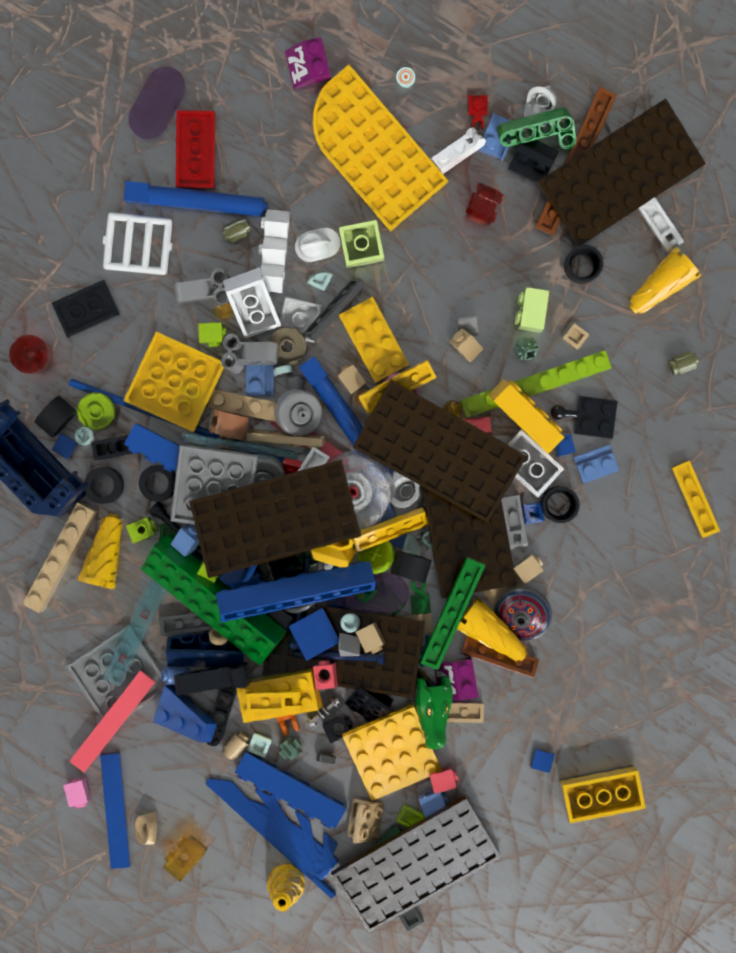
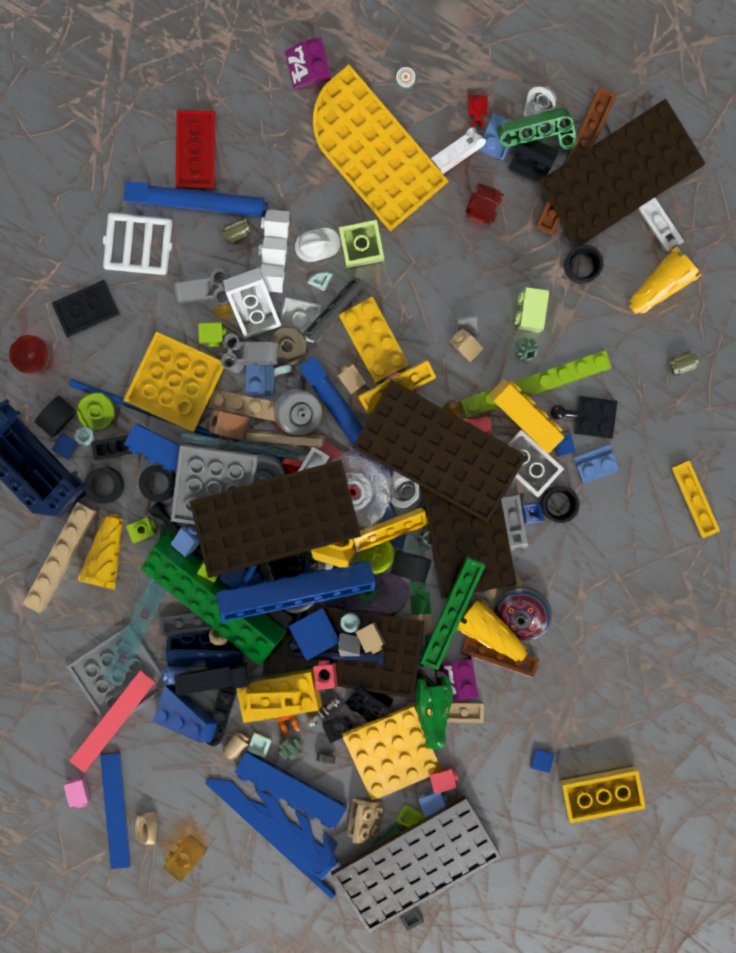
clear purple tile [128,66,186,140] -> none
yellow cone [267,864,305,912] -> none
tan brick [513,554,543,584] -> none
tan tile [562,323,590,350] -> none

